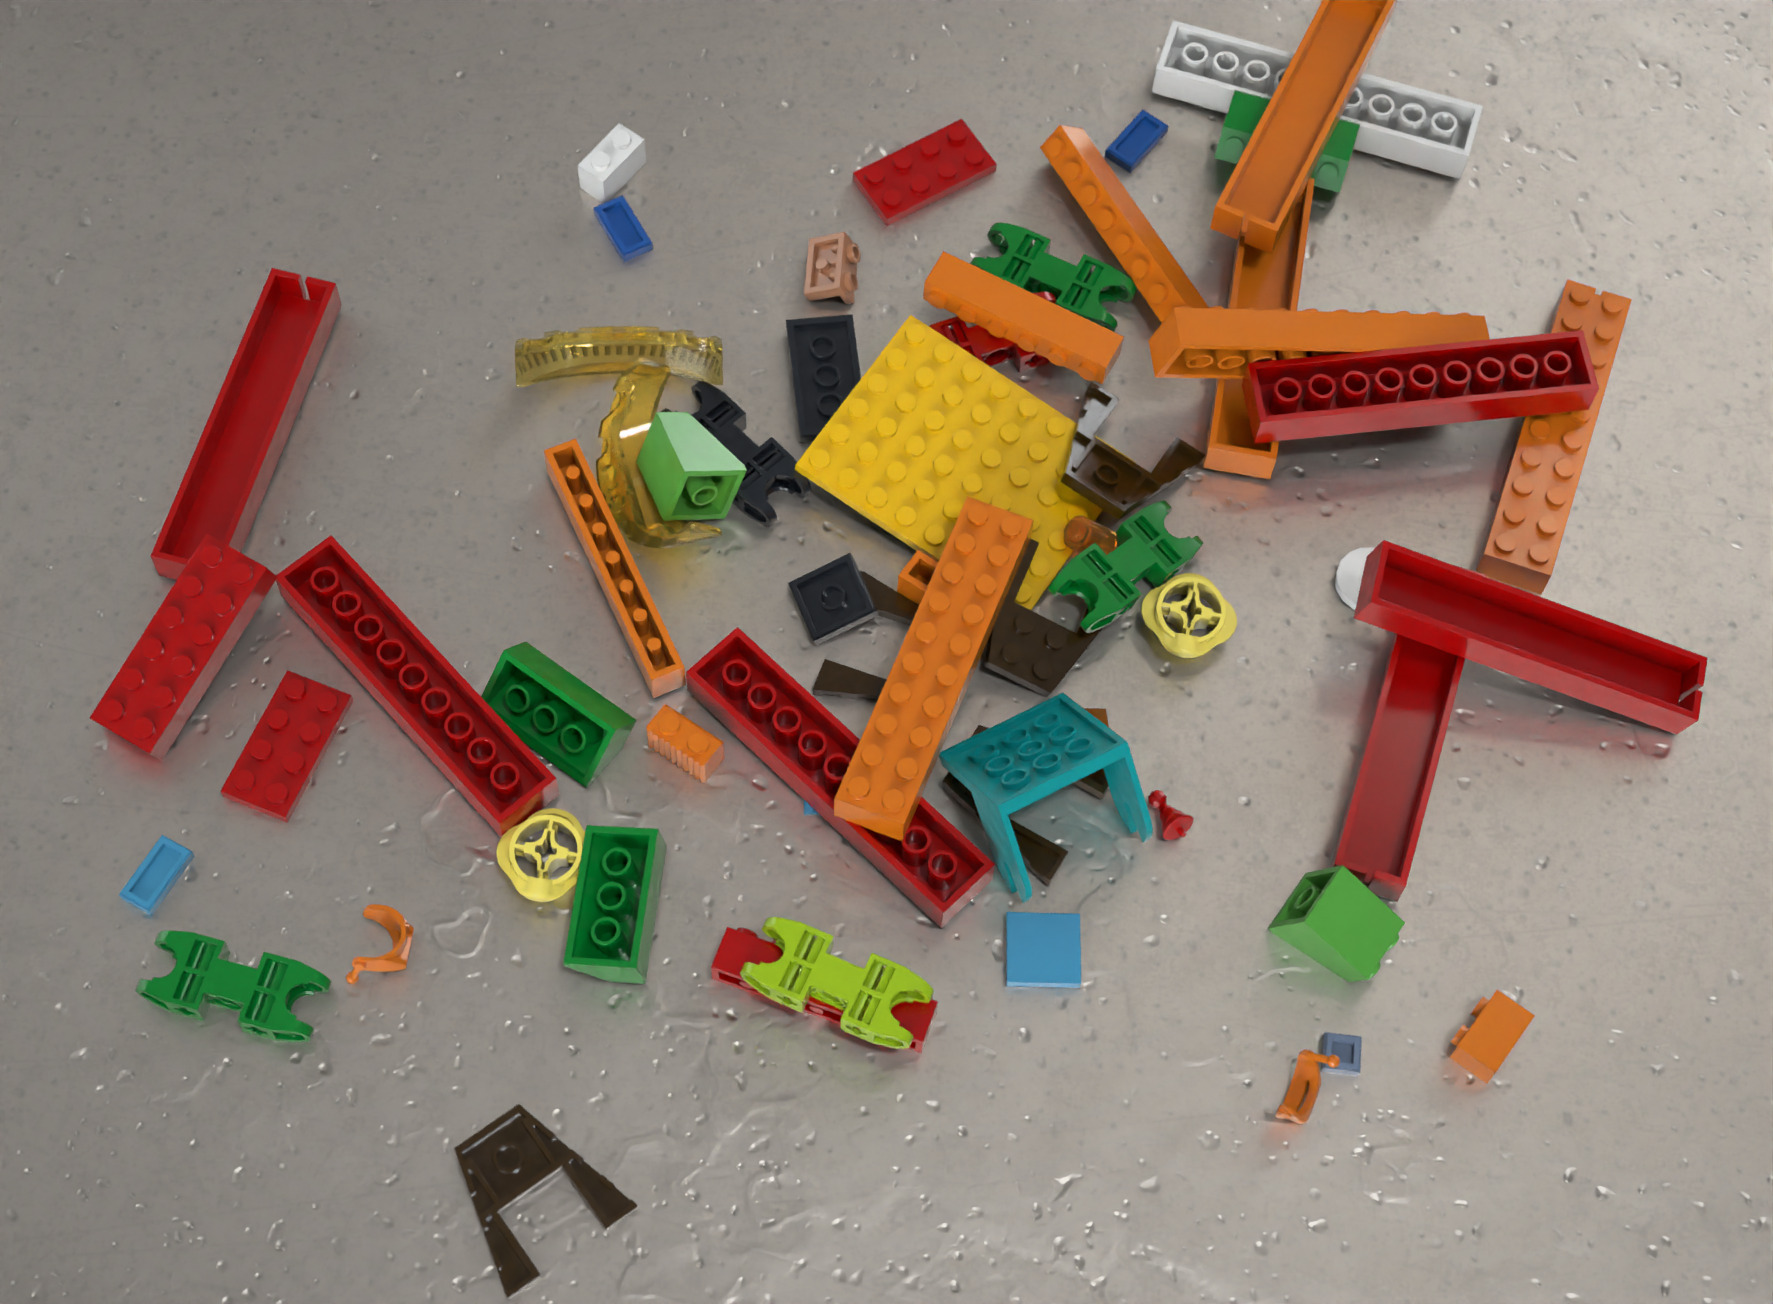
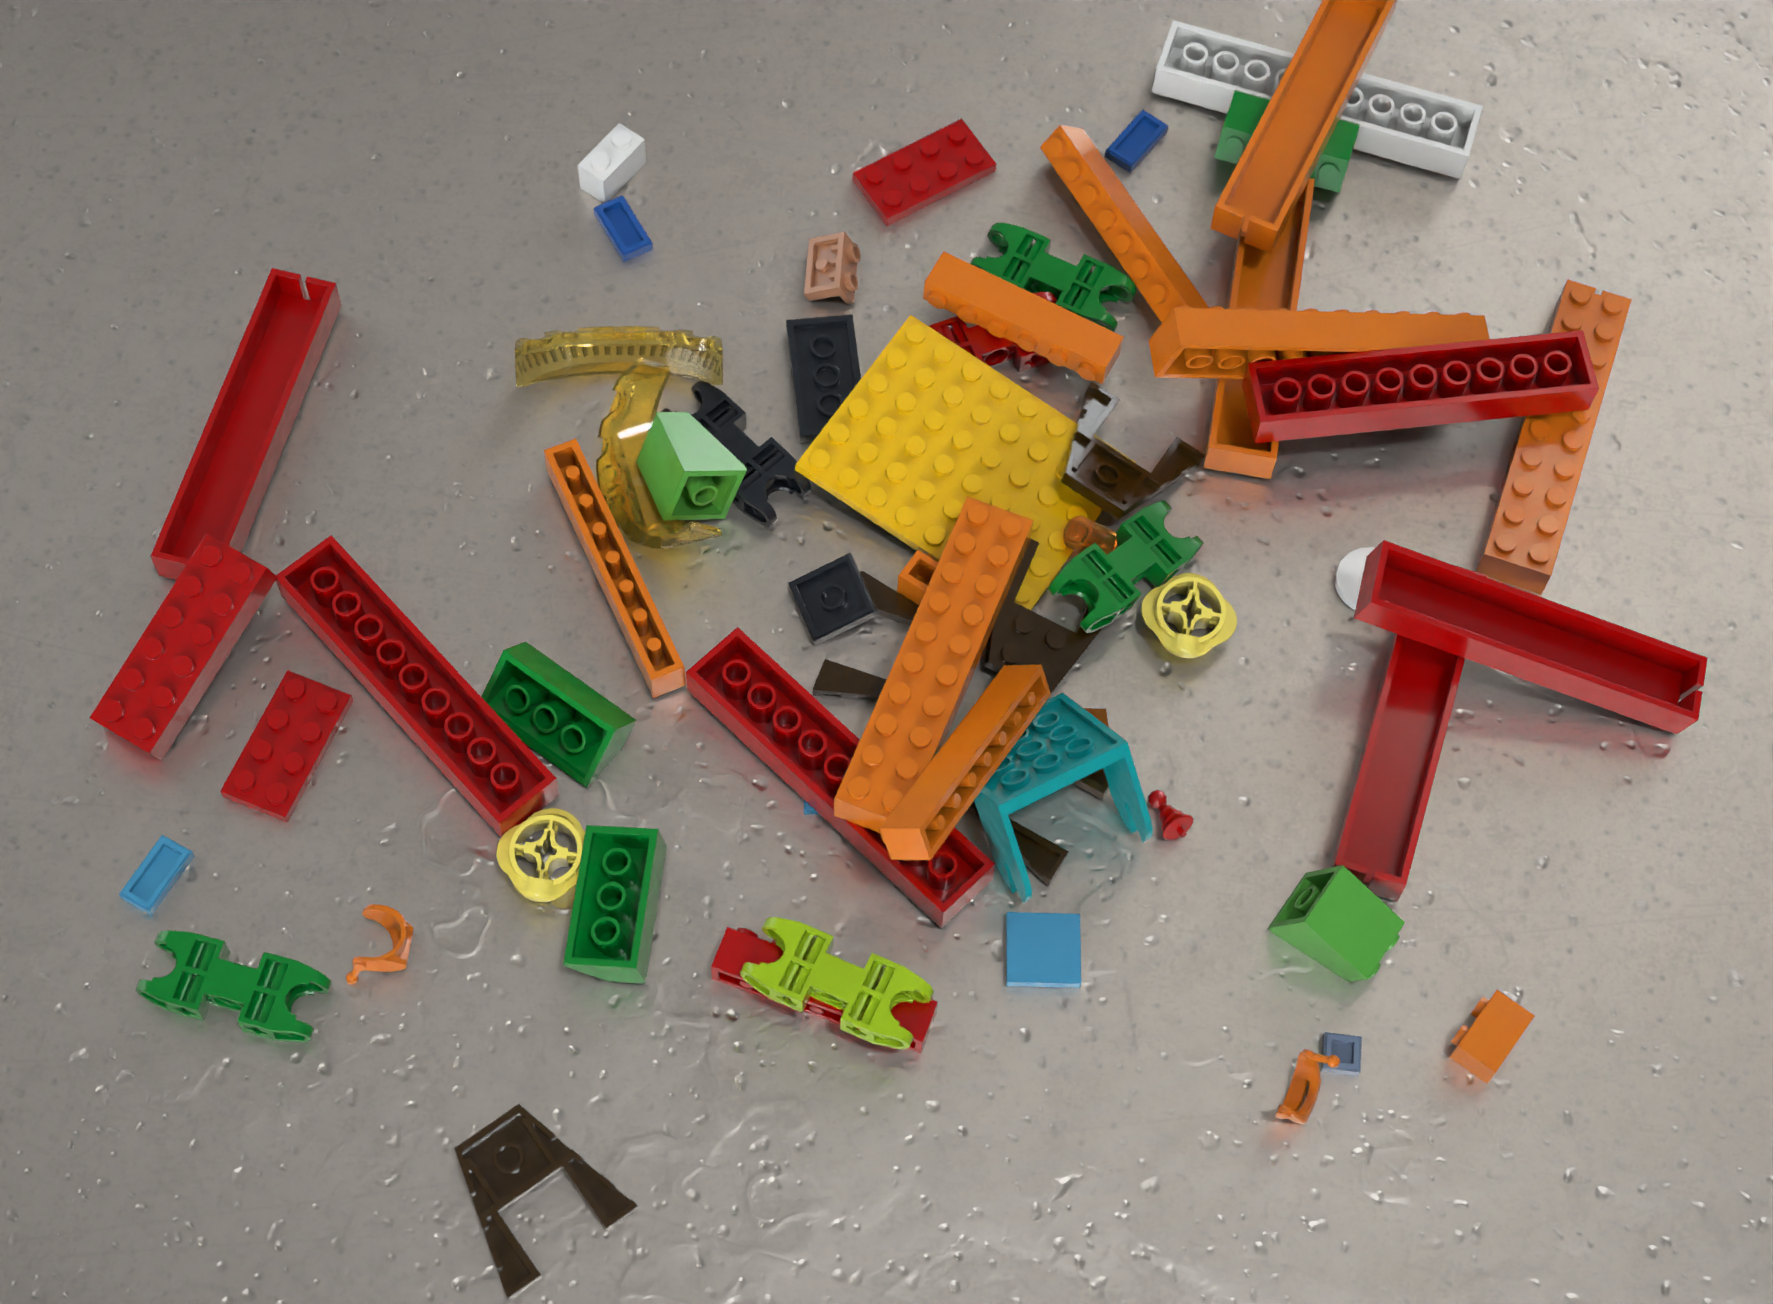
orange brick [646,704,725,783] -> none
none -> orange brick [880,664,1051,860]

